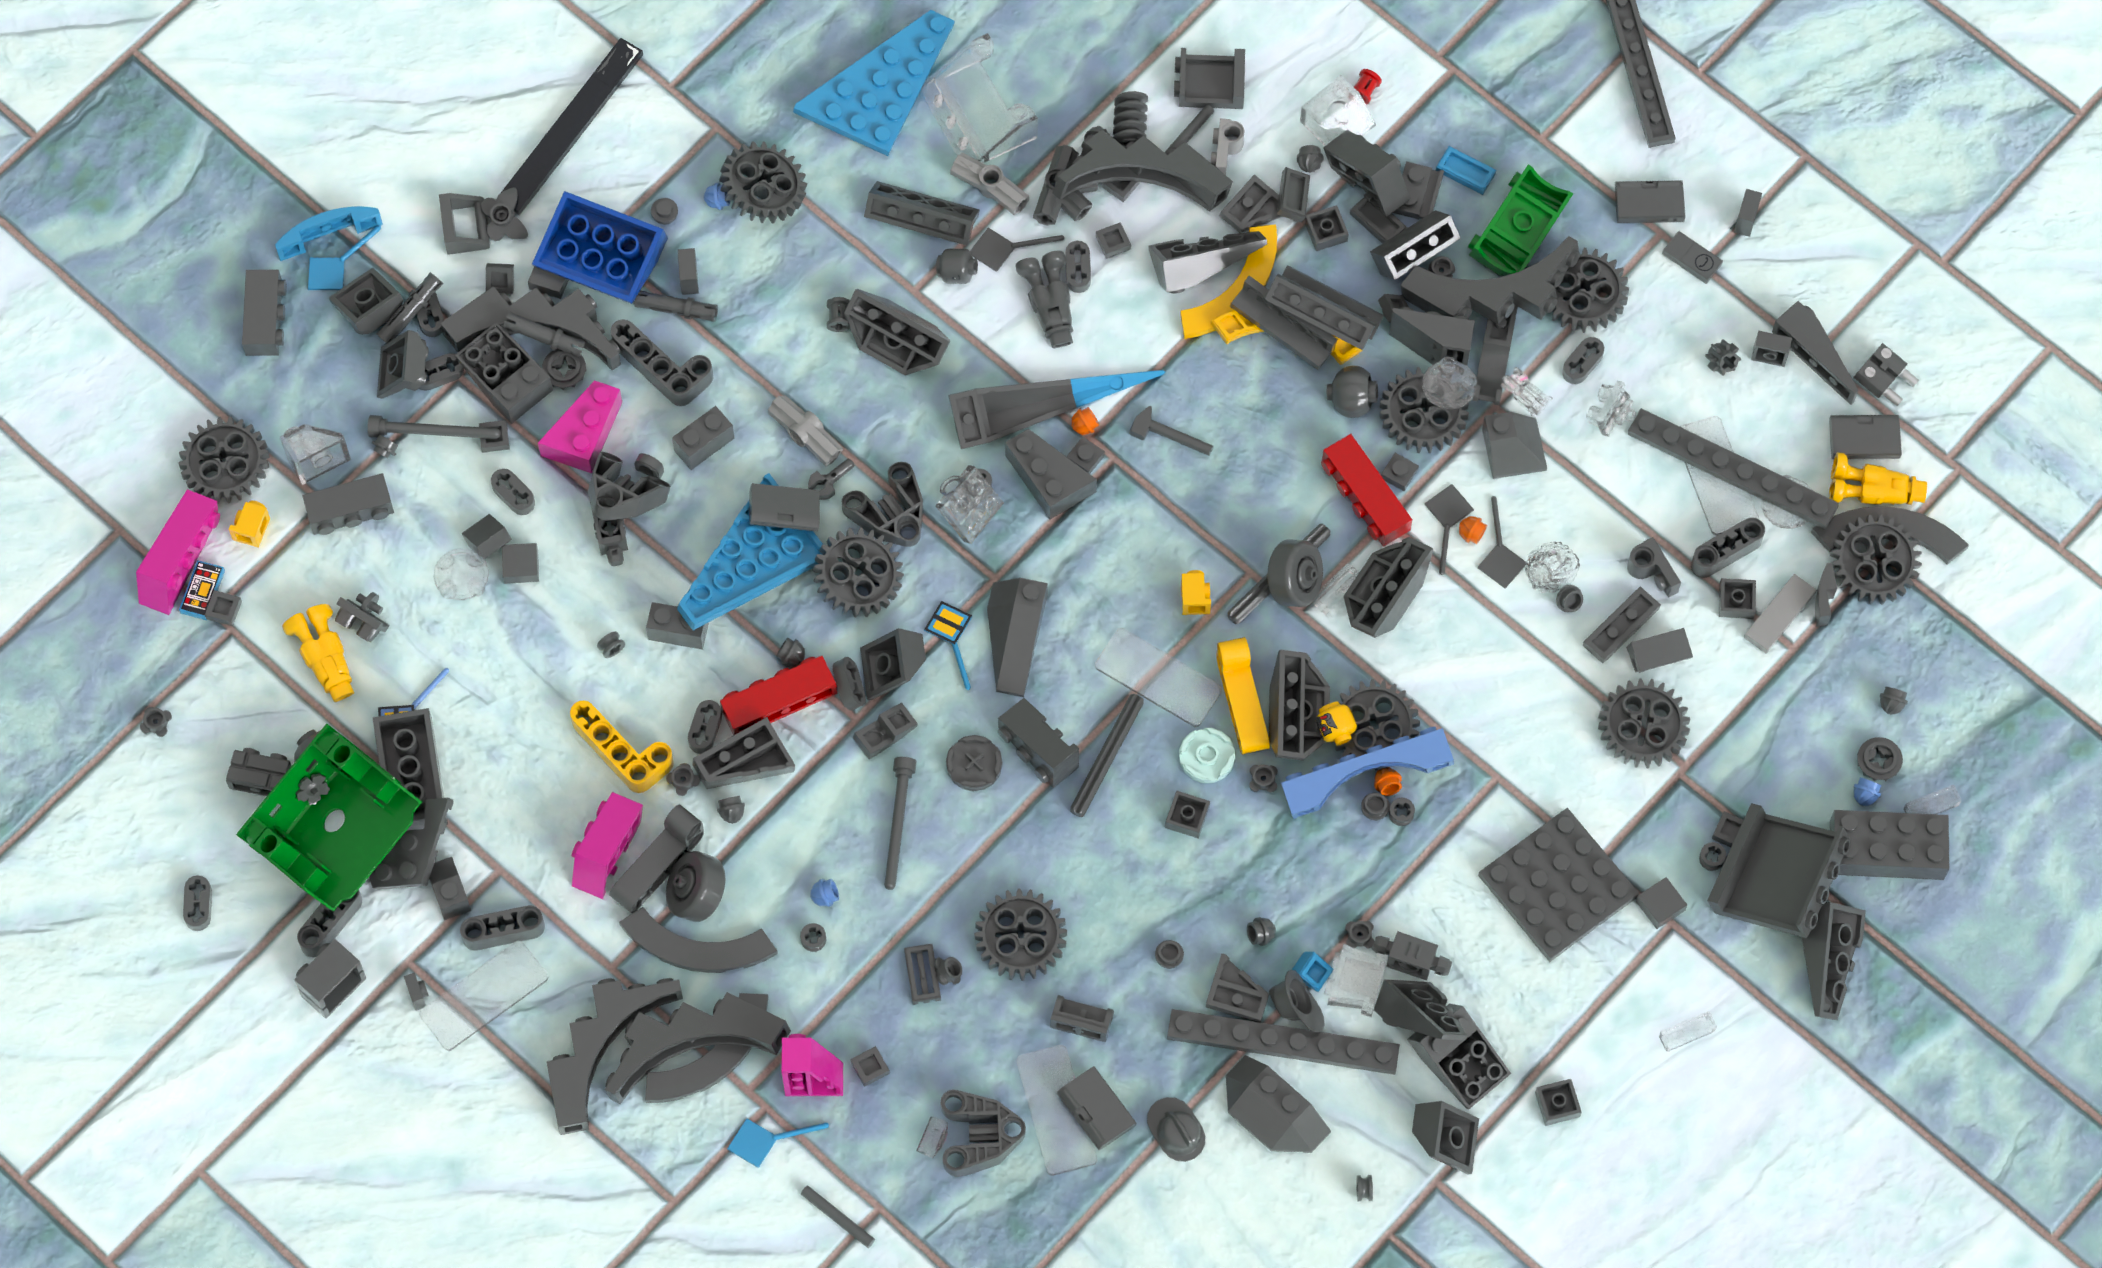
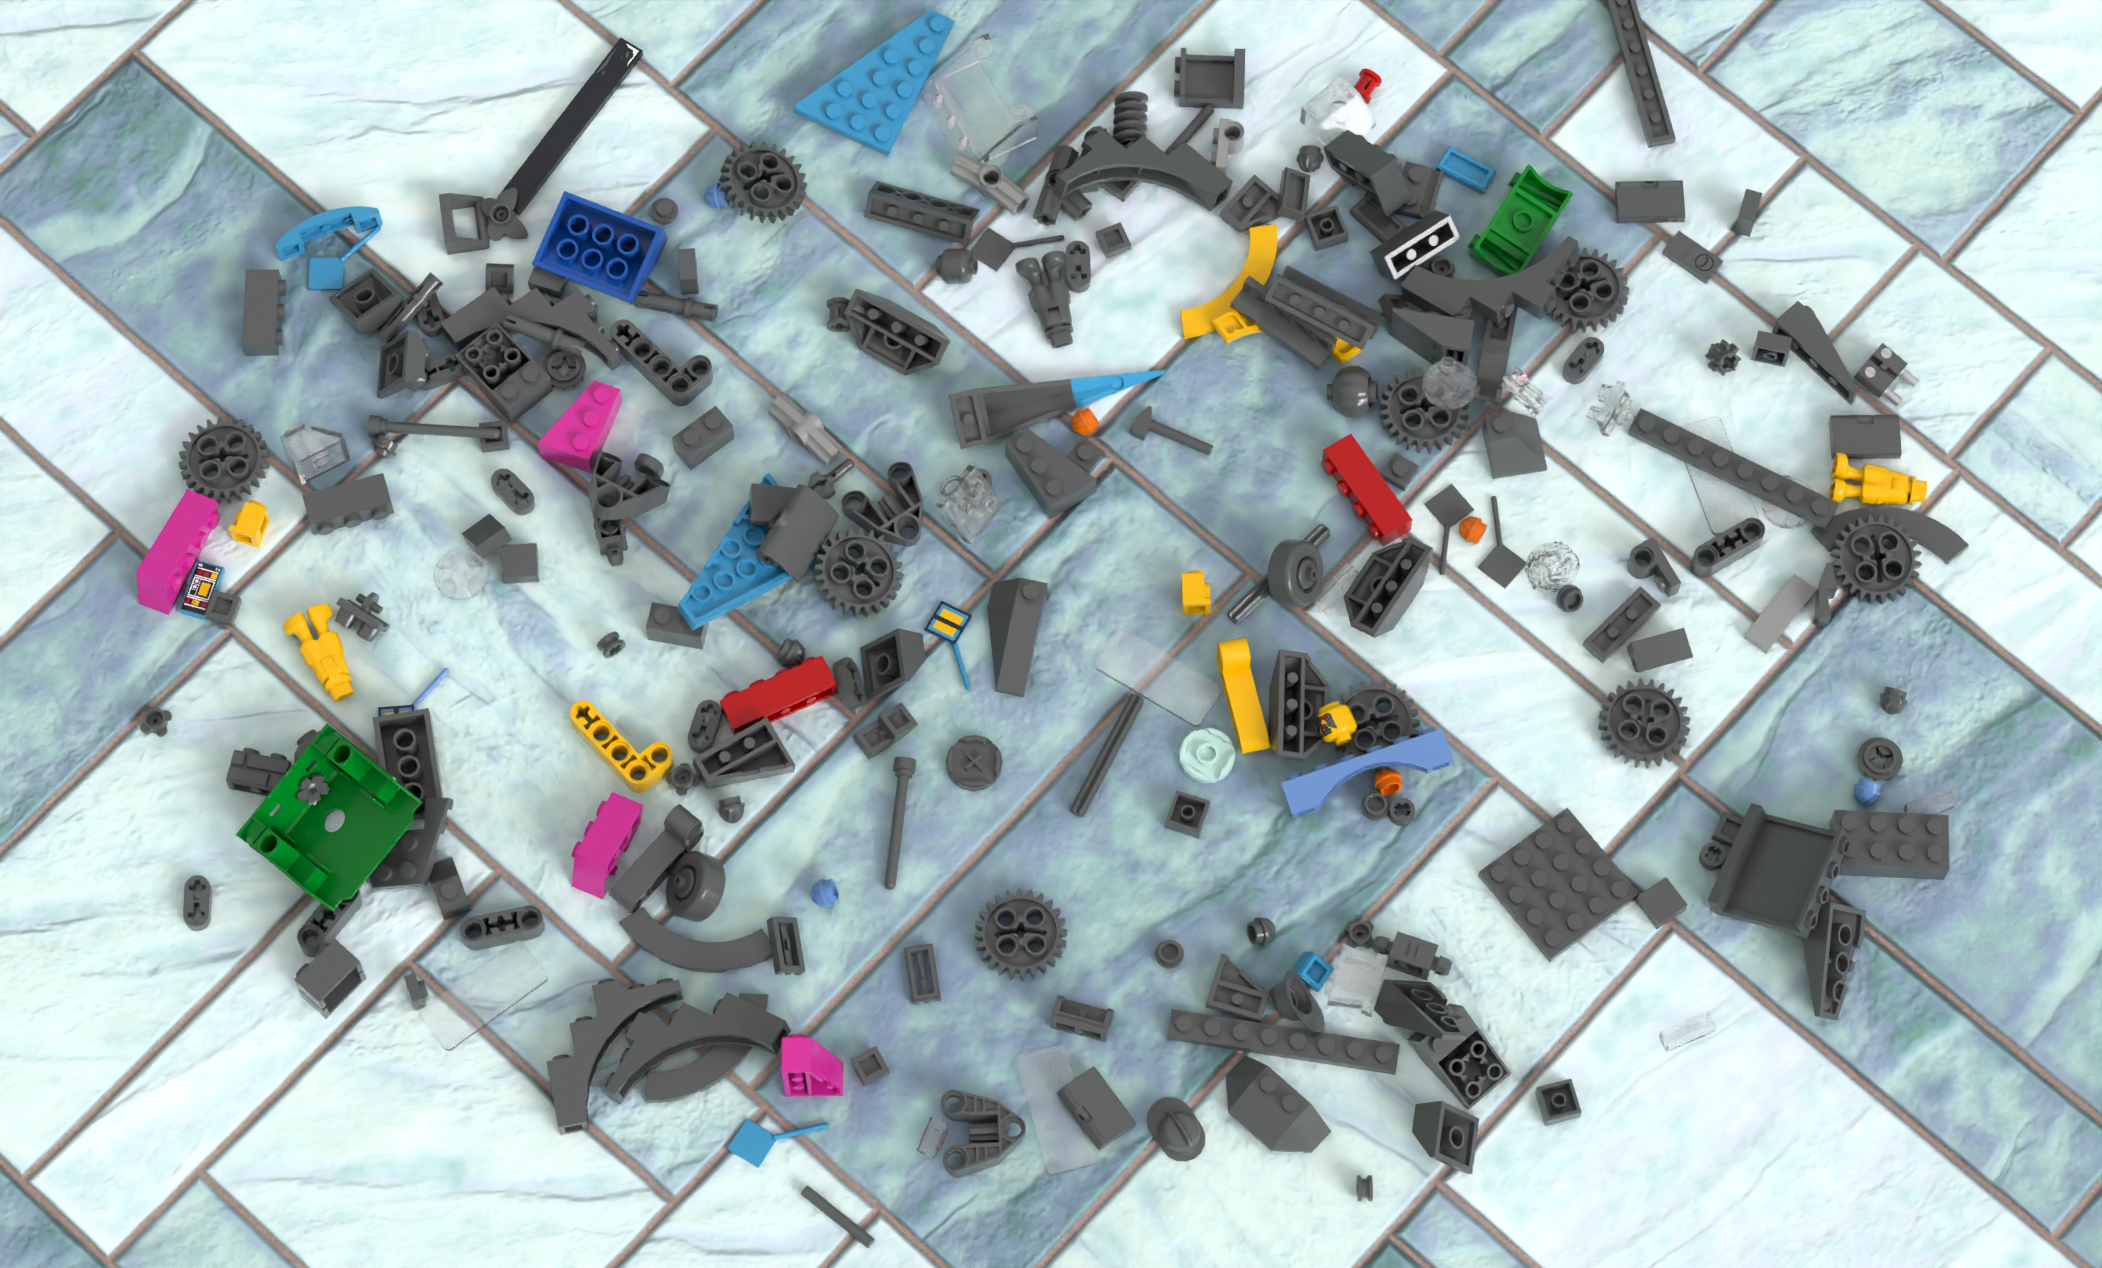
dark grey bush [800,923,826,952] -> none
dark grey plate [934,957,962,985] -> none
dark grey wedge [998,698,1079,788] -> none
dark grey wedge [1148,231,1268,294] -> none
dark grey plate [1249,765,1278,793] -> none
dark grey piece [1719,578,1756,619] -> none
none -> dark grey panel [756,484,840,583]
none -> dark grey tile [767,917,805,975]

